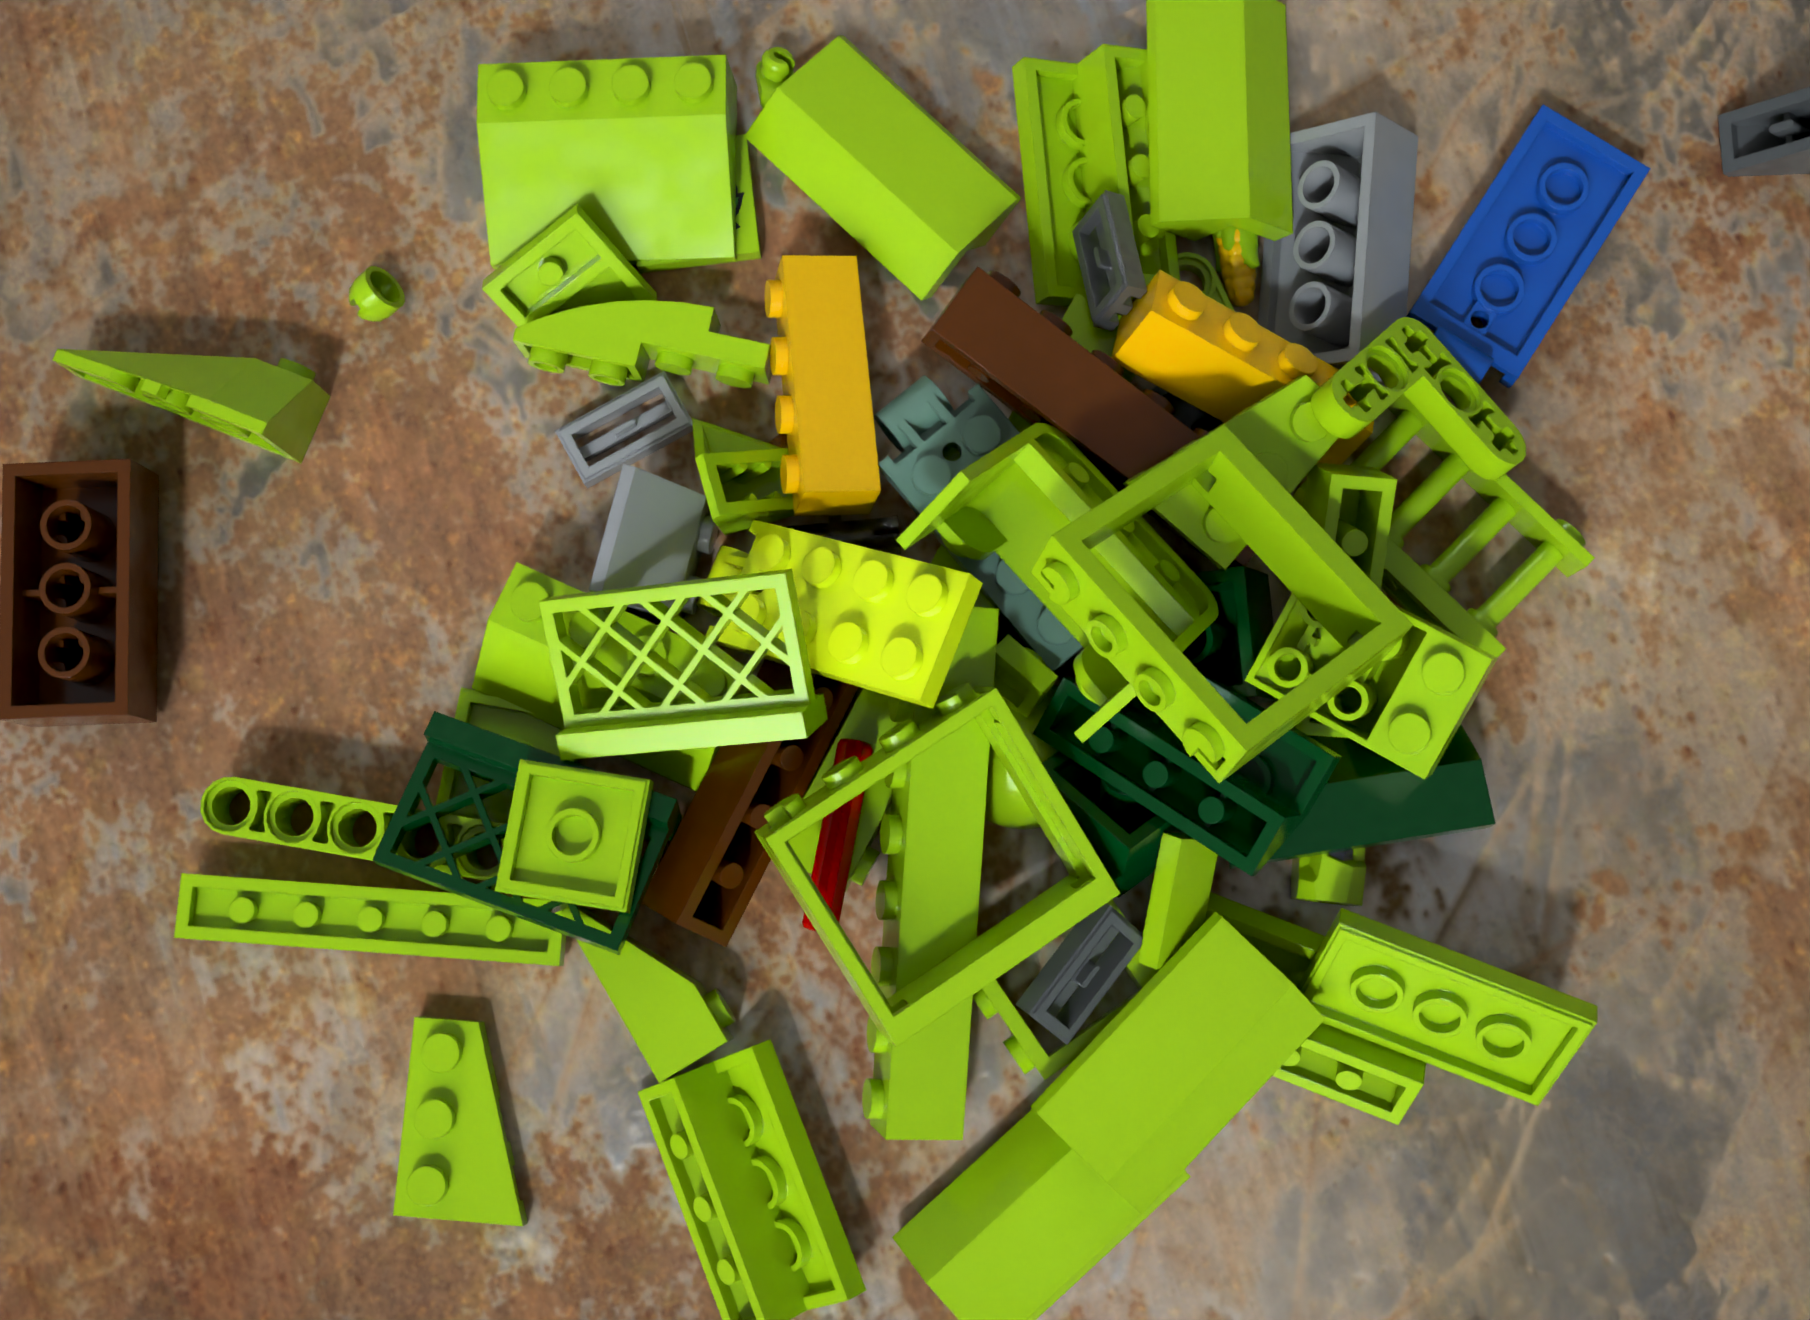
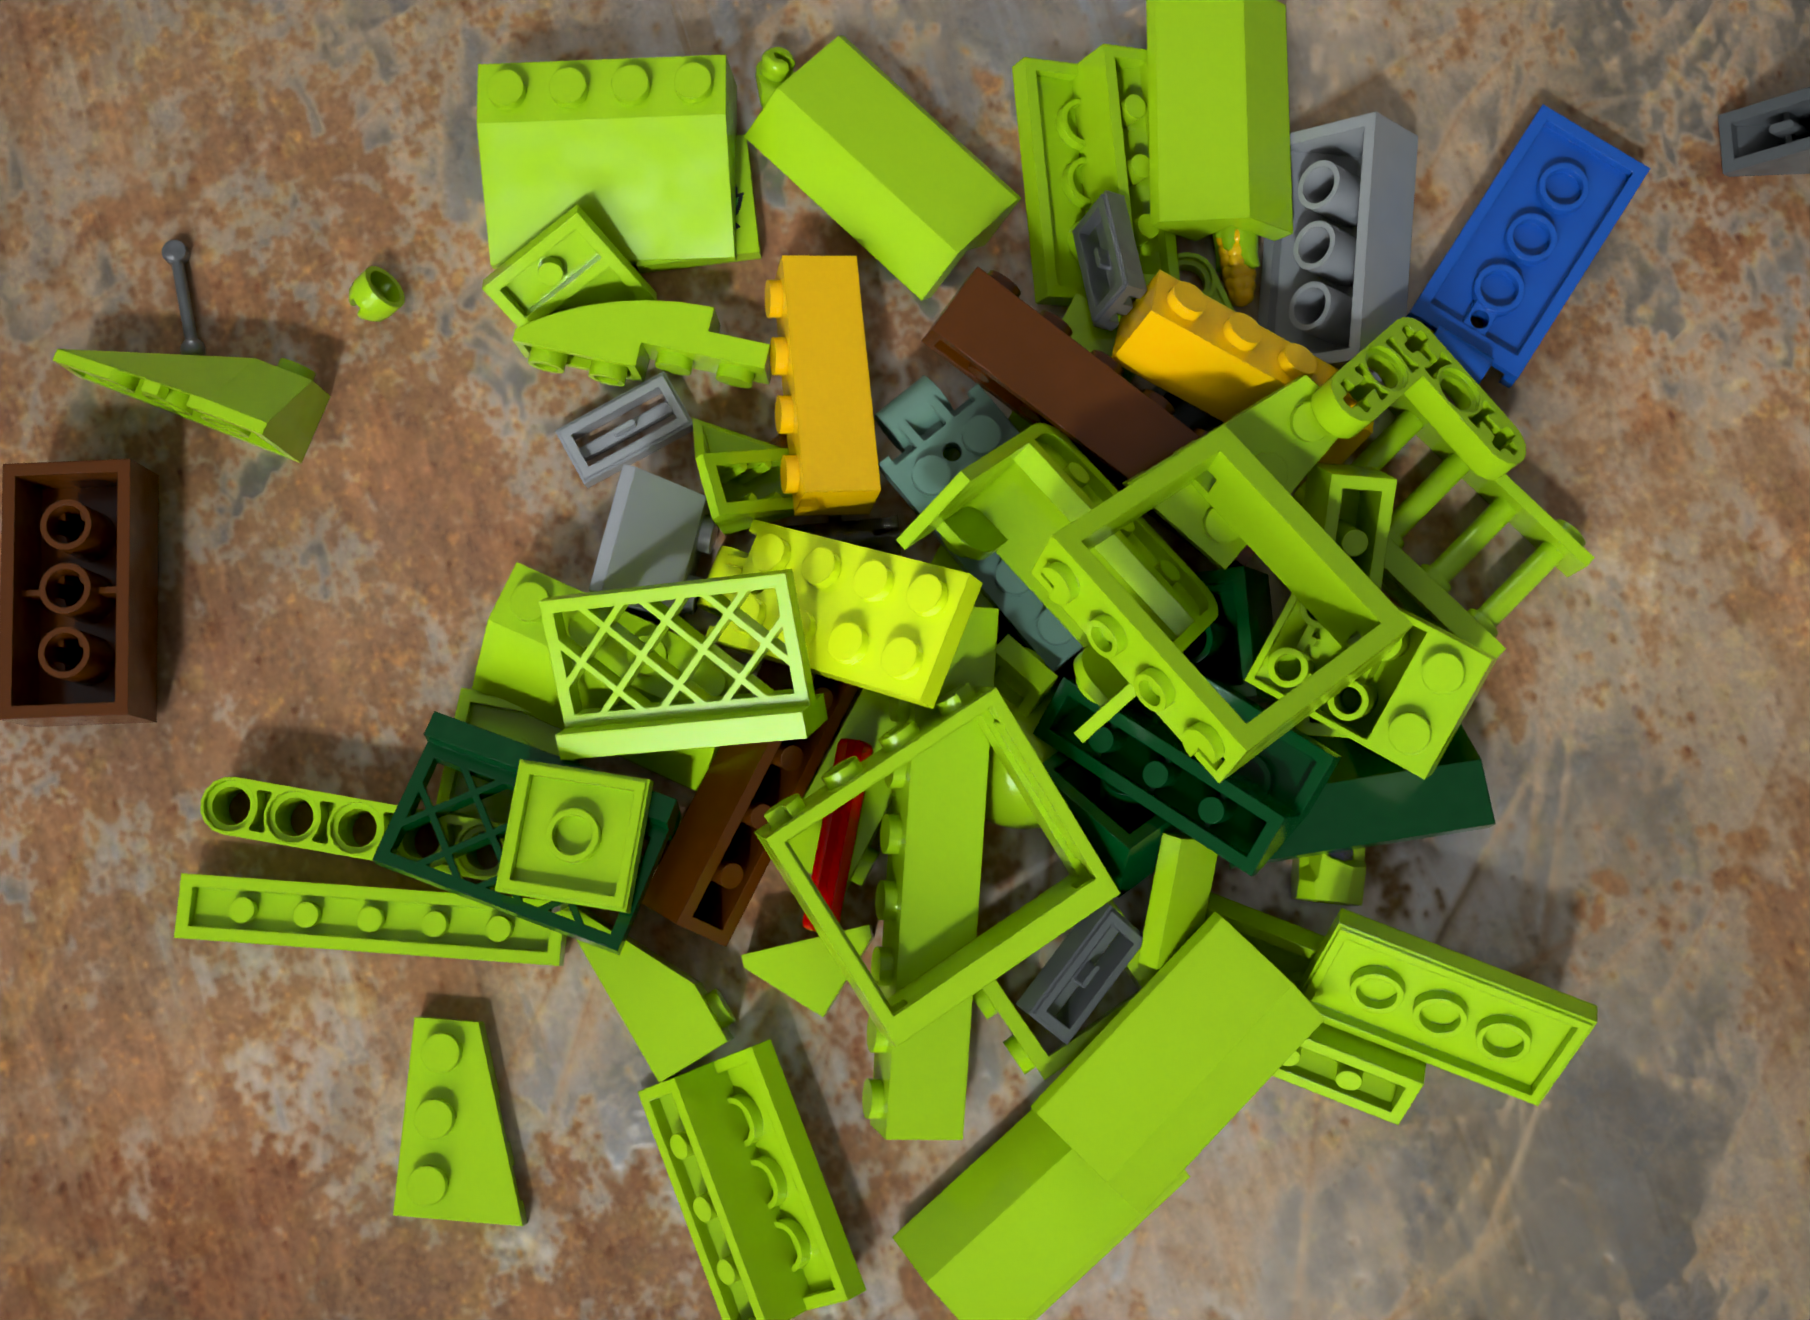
none -> flat silver hinge [162,240,206,356]
none -> lime slope [741,924,874,1017]

